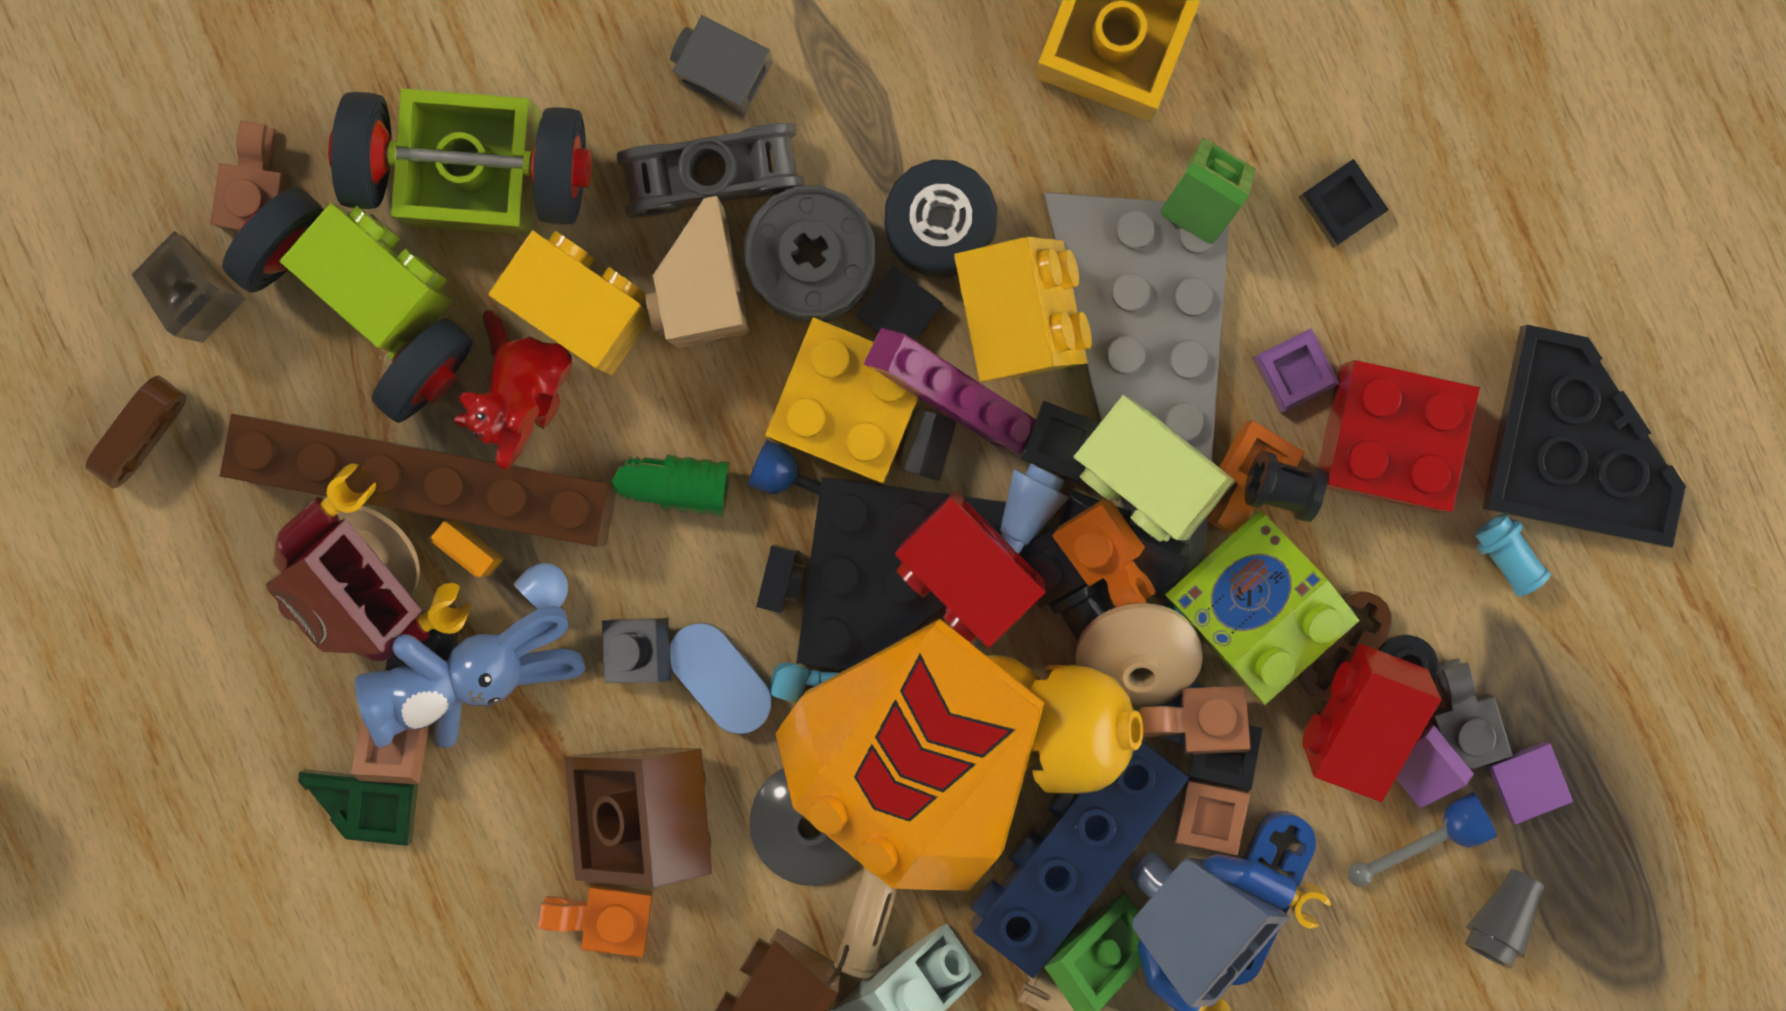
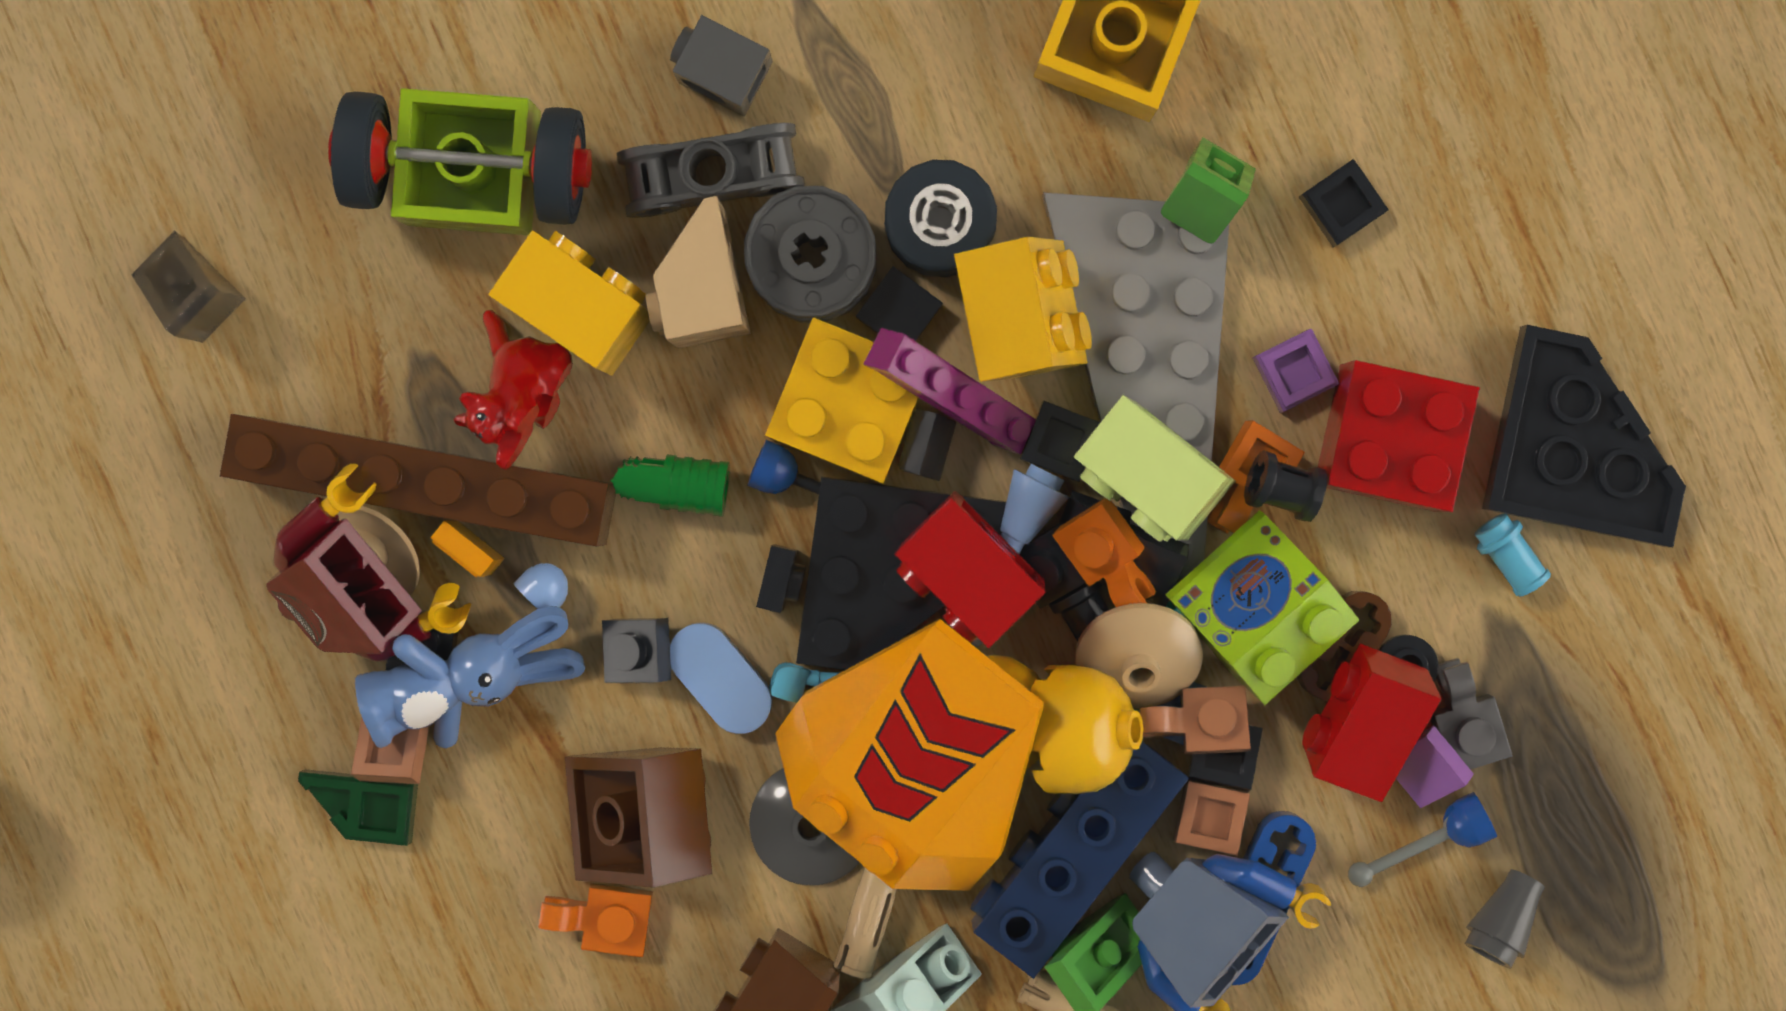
reddish brown beam [85,375,187,489] -> none
nougat plate [210,121,288,230] -> none
brick [222,187,473,423] -> none
medium lavender tile [1487,741,1573,825] -> none

